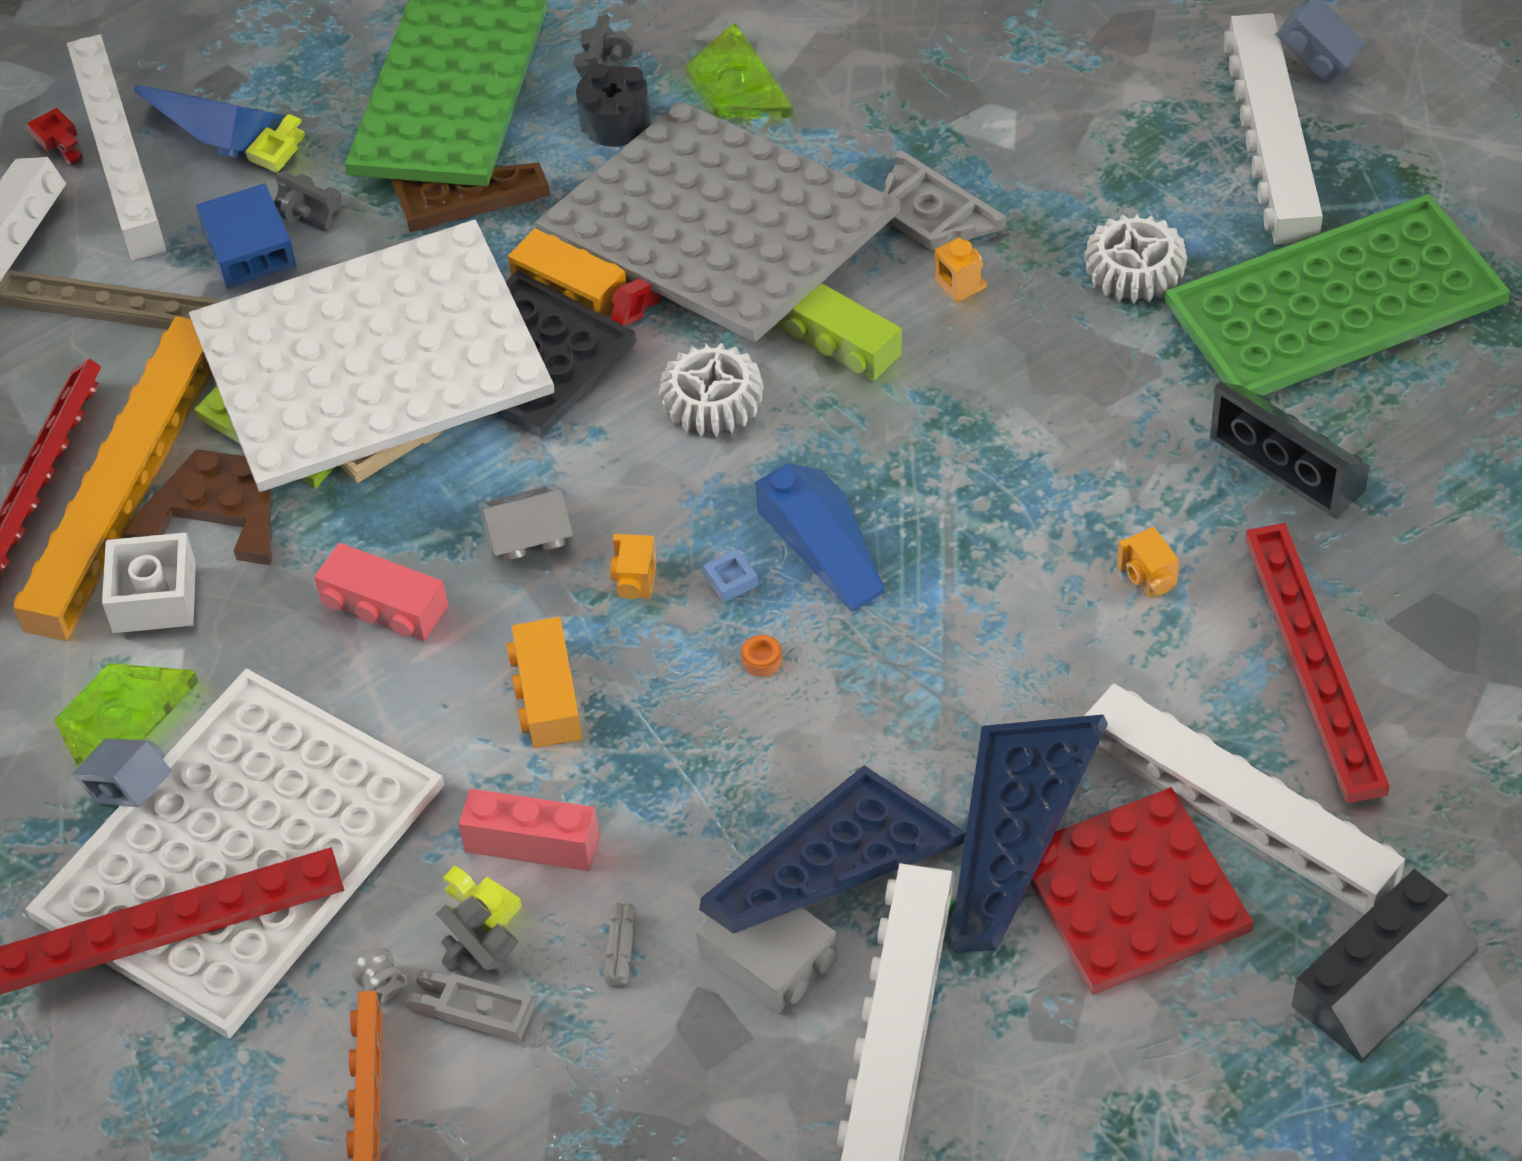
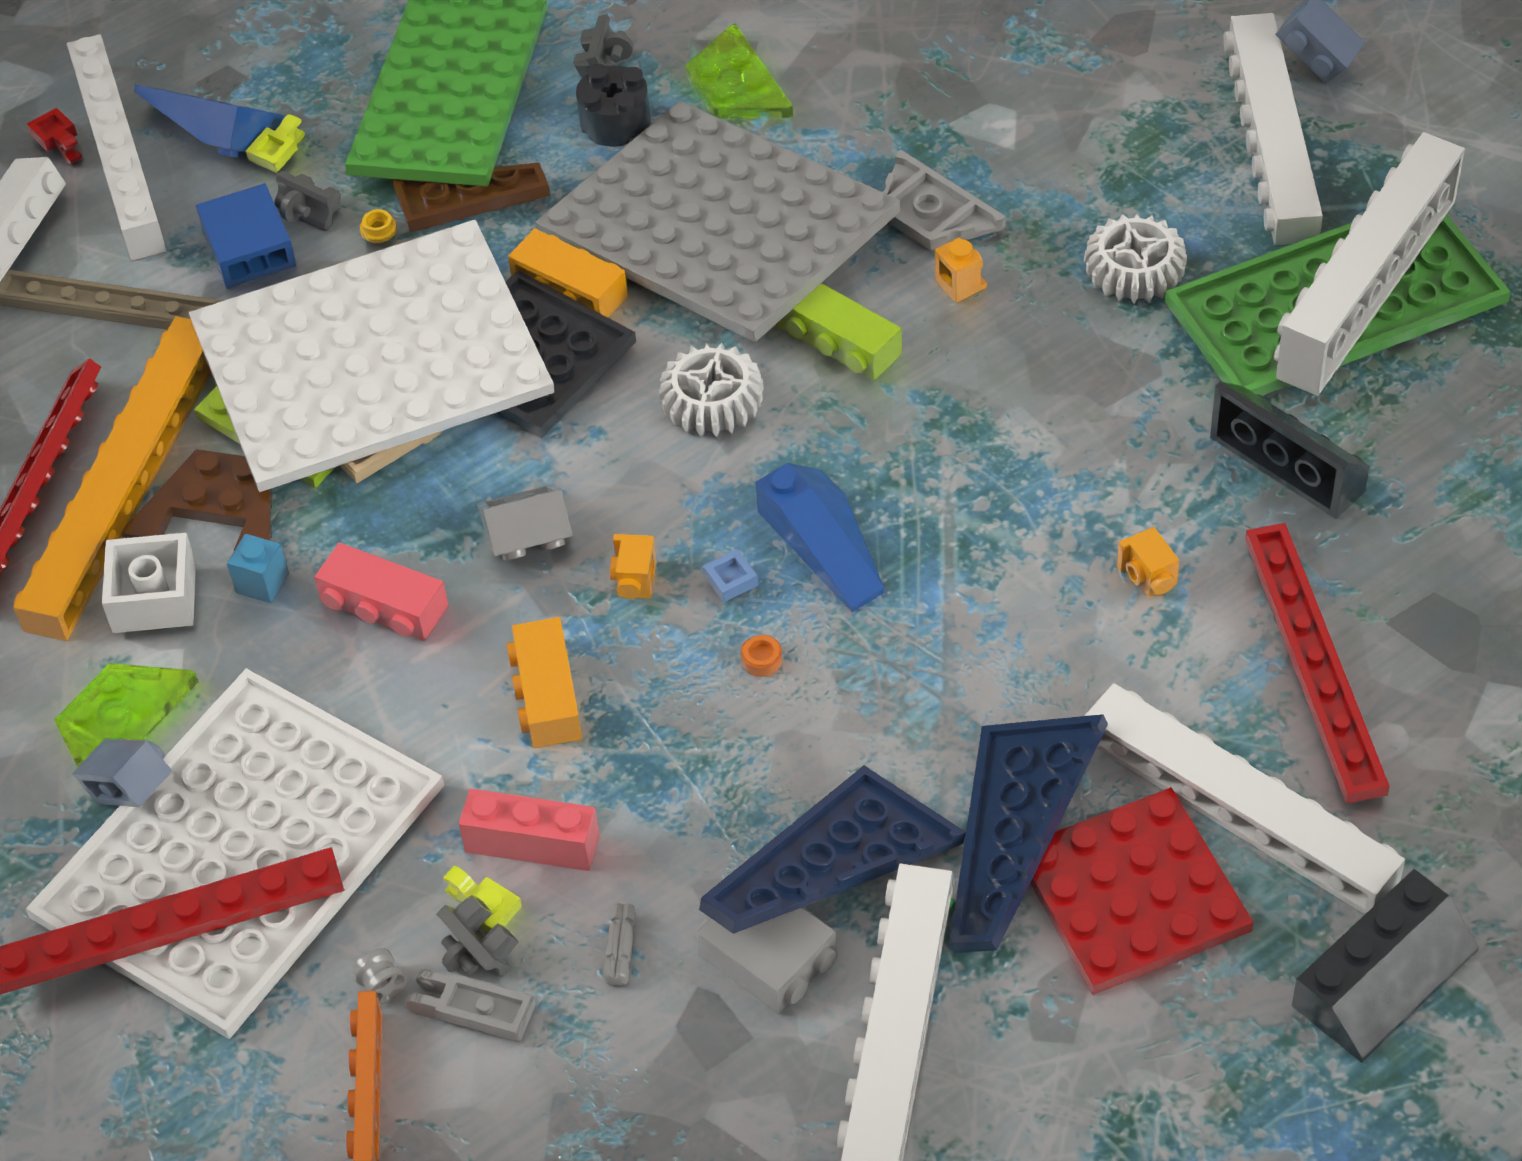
red plate [611,278,662,326] -> none
none -> dark azure brick [227,533,289,603]
none -> yellow plate [360,209,397,243]
none -> white brick [1274,132,1465,396]

